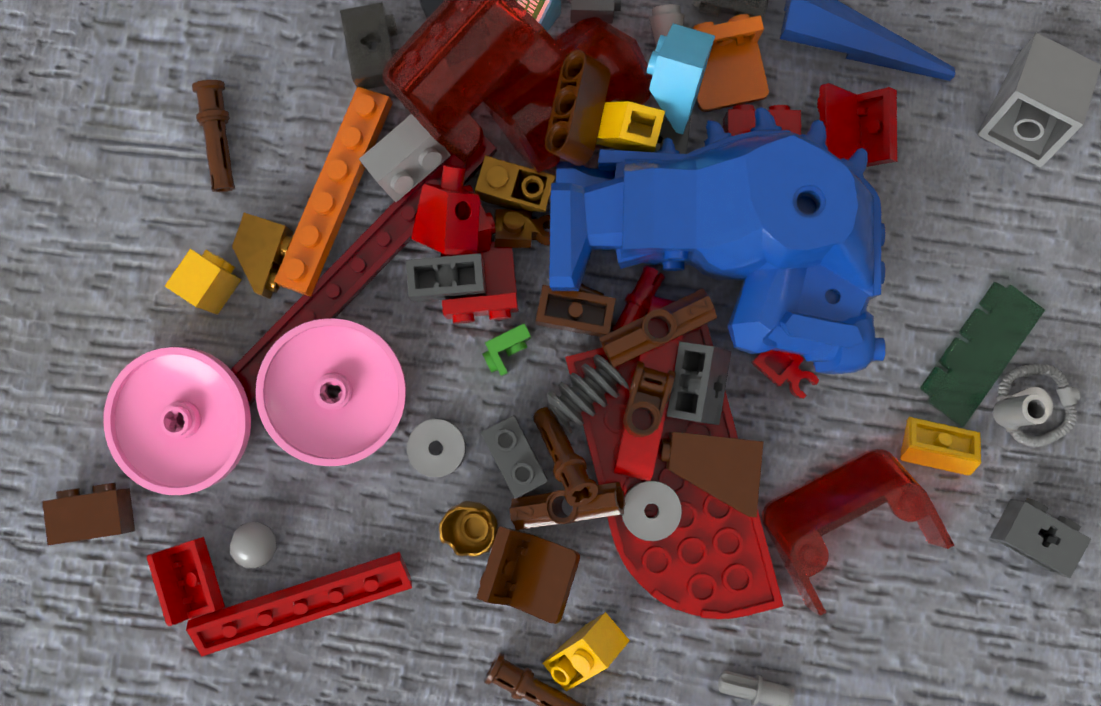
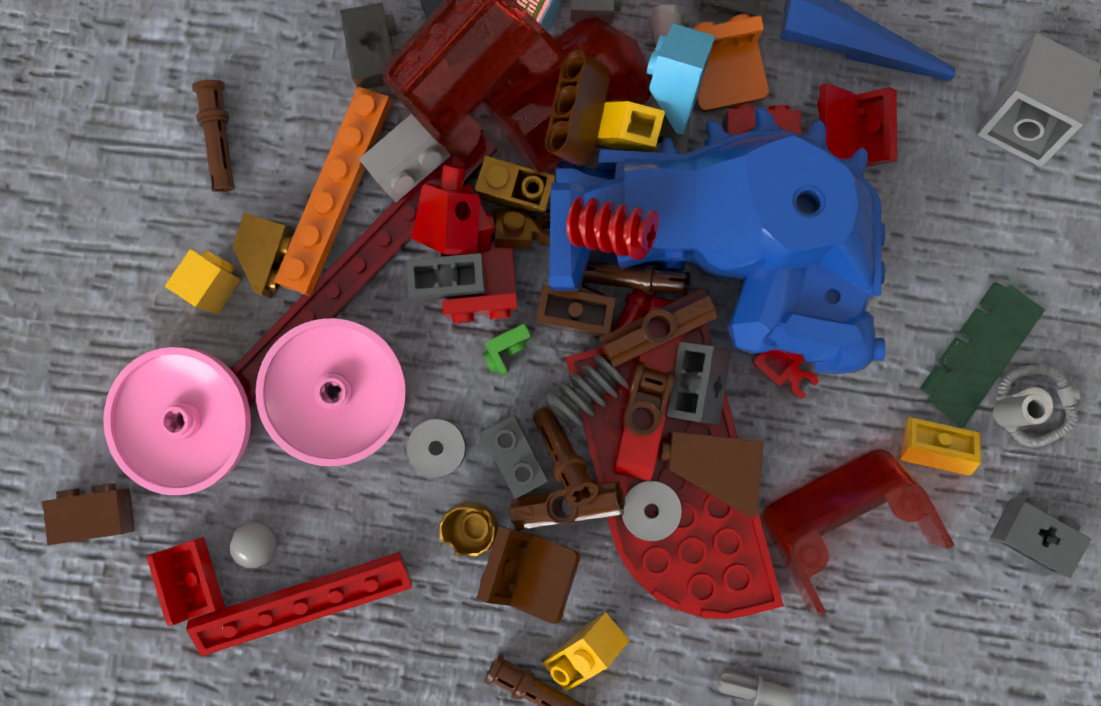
none -> red piece [566,196,659,260]
none -> reddish brown pin [582,261,691,296]

